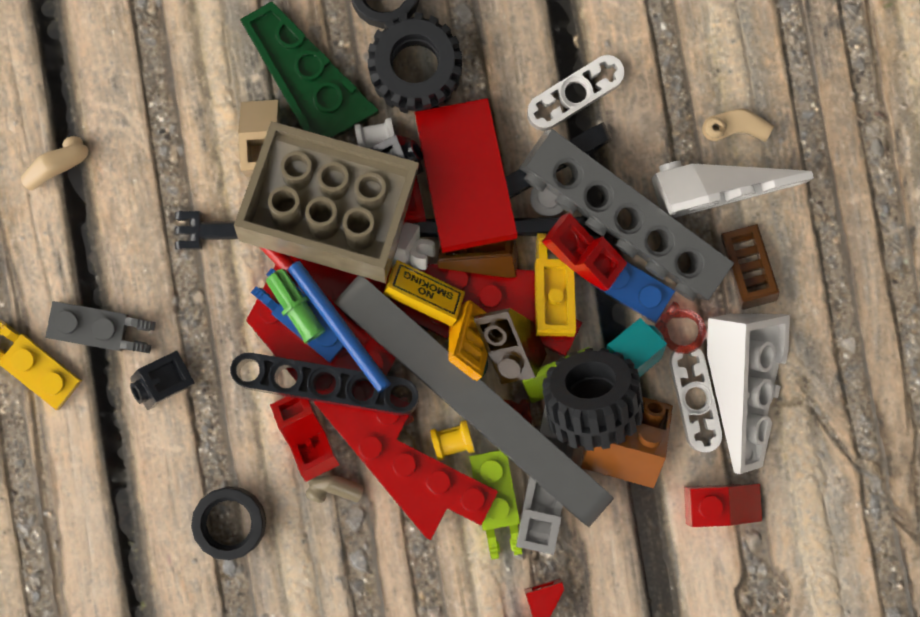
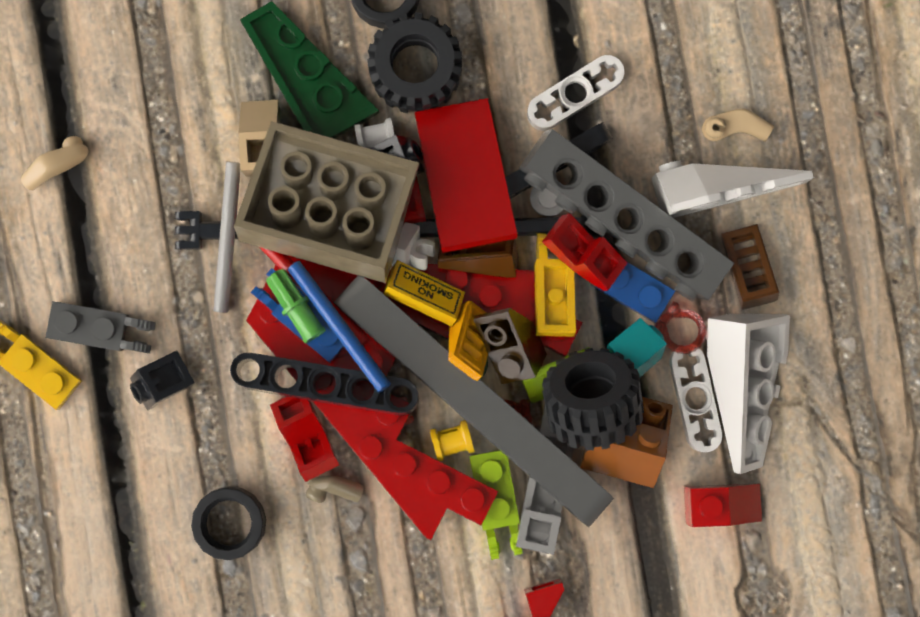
none -> light grey bar [213,161,241,313]

